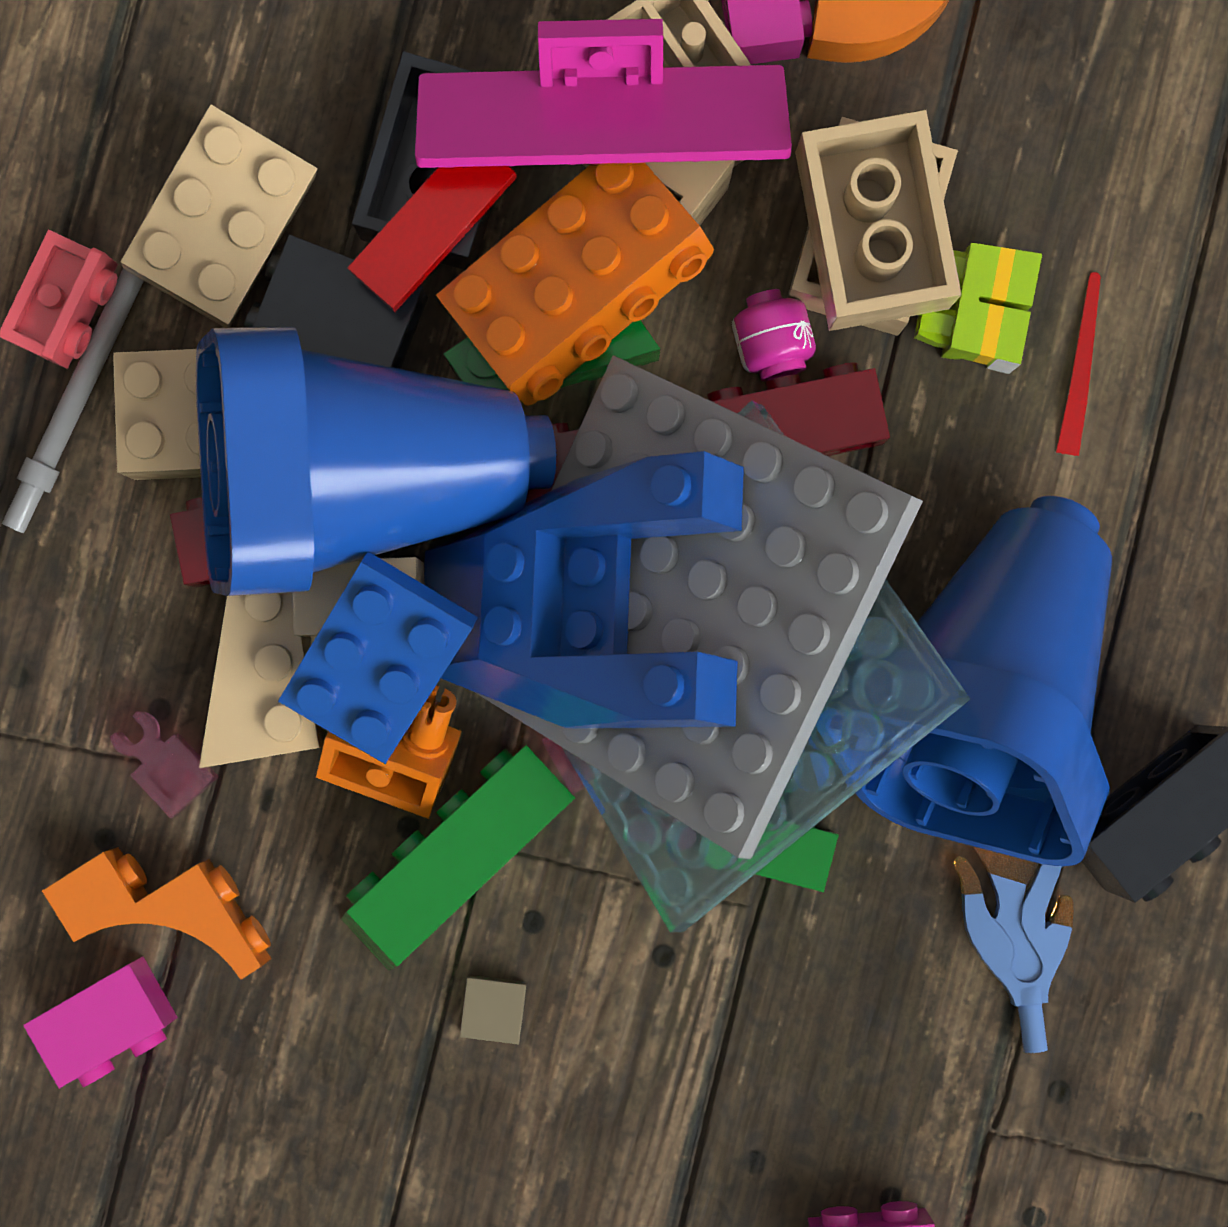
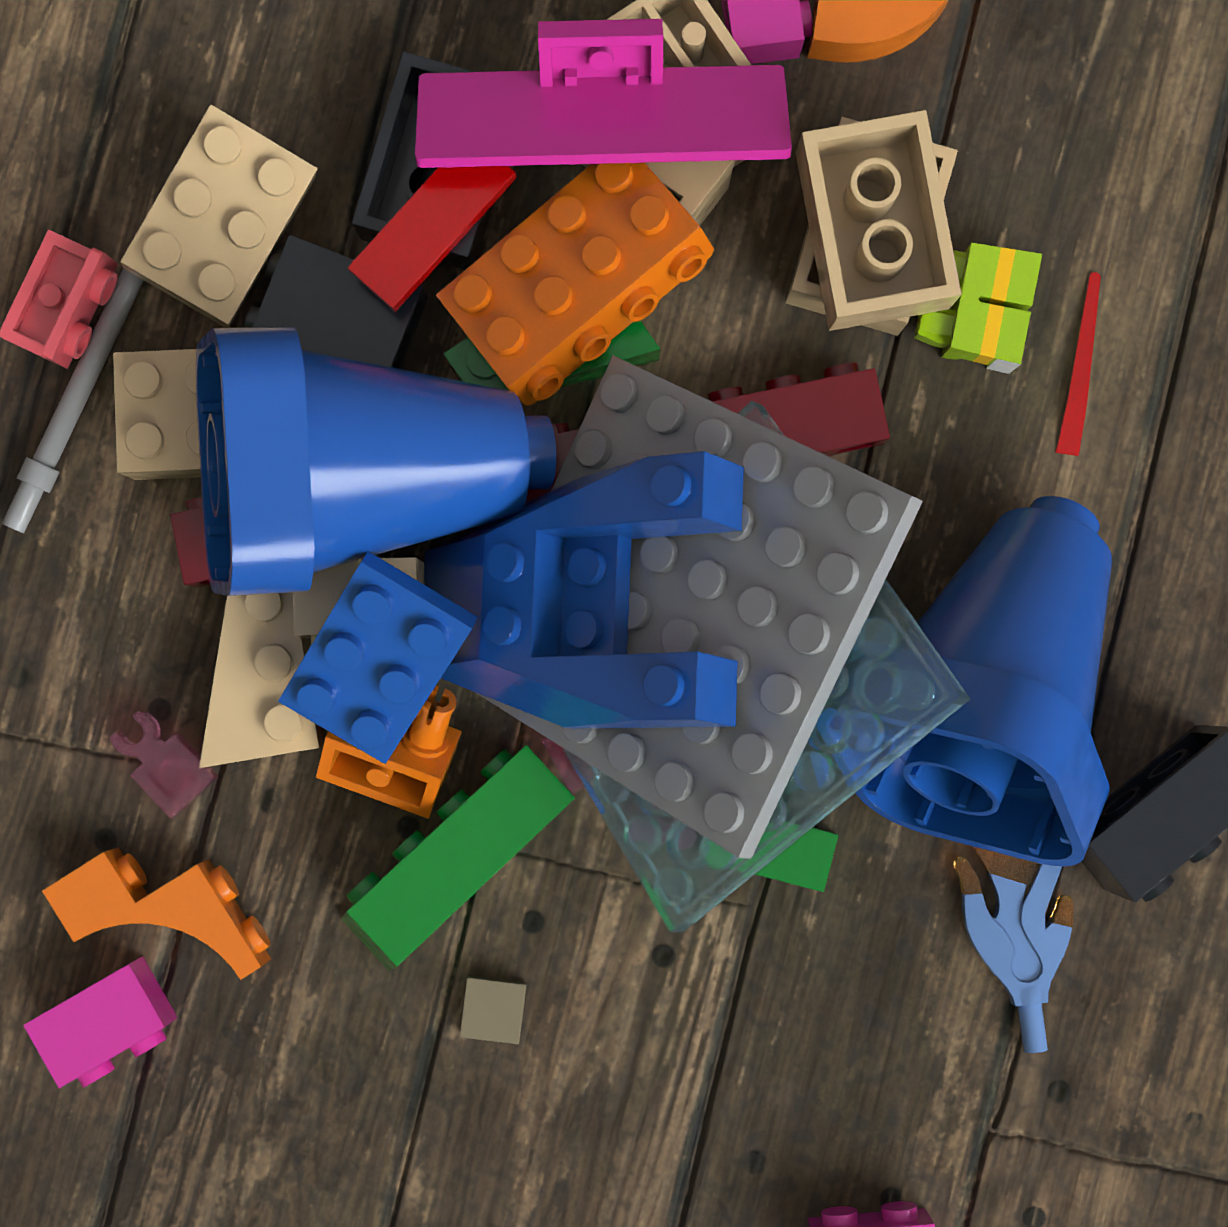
dark pink head [732,289,816,382] -> none

